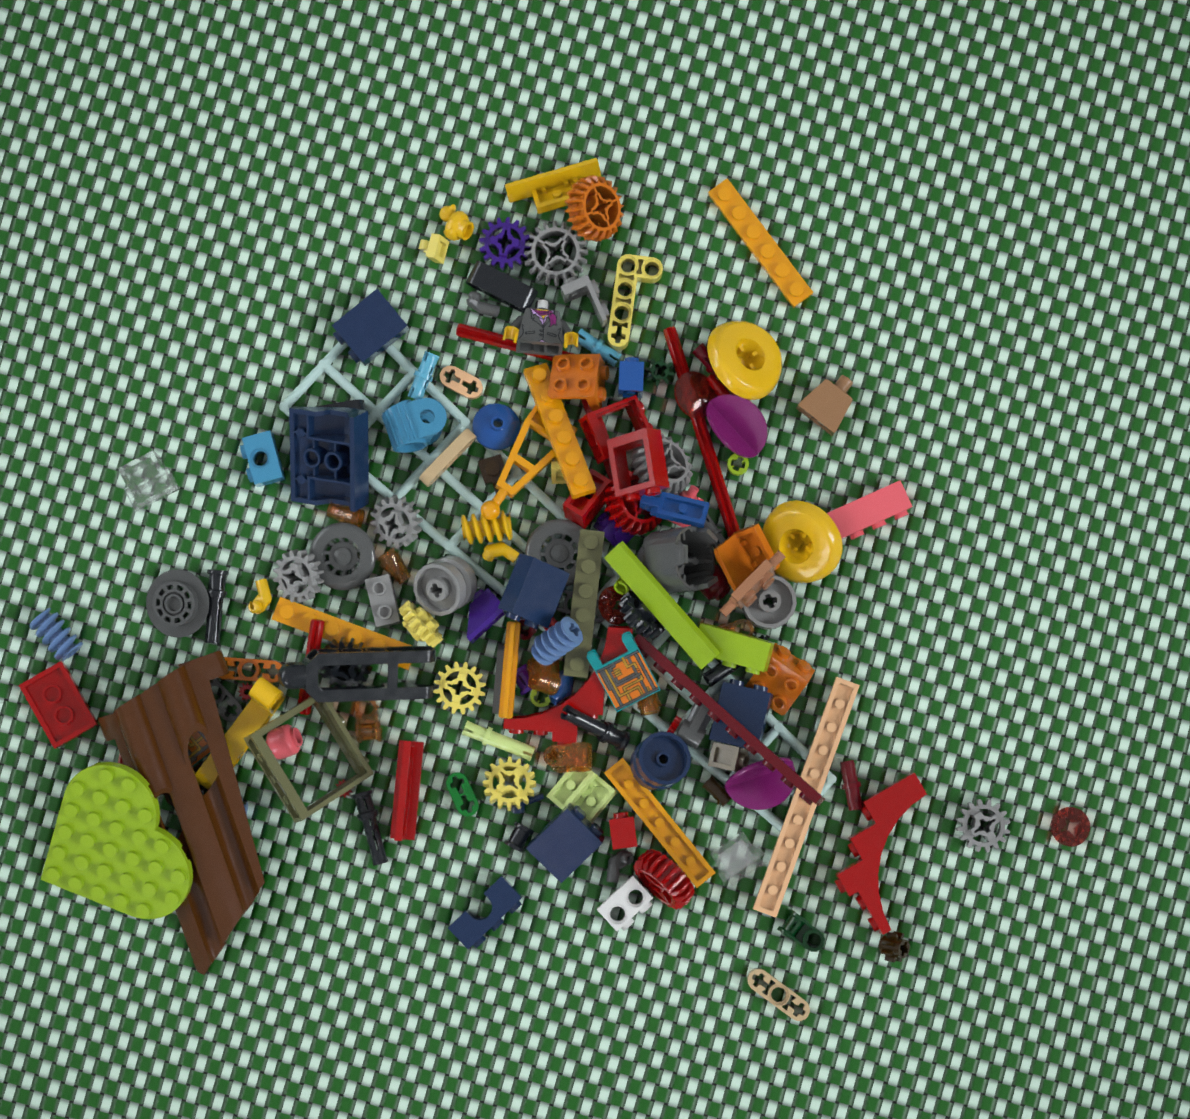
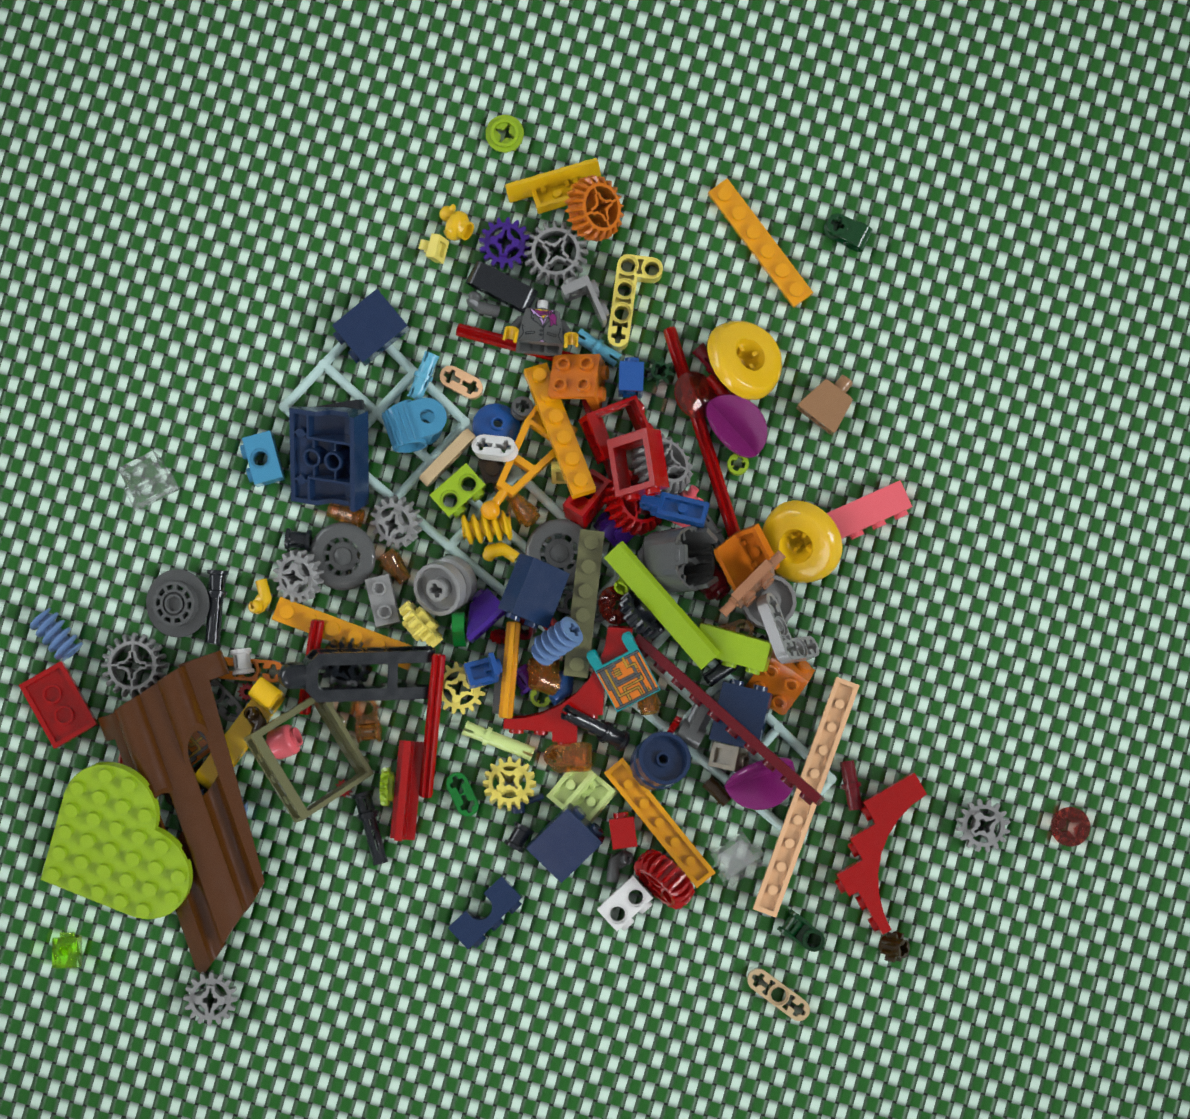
none -> clear neon green brick [52,932,82,968]
none -> light grey gear [101,633,168,698]
none -> light grey gear [183,970,238,1026]
none -> white bush [230,648,255,675]
none -> dark brown arm [244,706,267,734]
none -> black bush [284,528,312,552]
none -> lime gear [379,767,395,806]
none -> red axle [419,653,446,798]
none -> lime brick [430,463,487,519]
none -> green beam [452,612,467,647]
none -> blue bracket [463,652,503,689]
none -> white beam [471,434,518,462]
none -> lime gear [486,115,524,154]
none -> red piece [490,629,506,644]
none -> clear orange cone [506,492,540,527]
none -> dark grey bush [510,396,533,421]
none -> light grey beam [756,593,819,664]
none -> dark green piece [824,213,873,253]

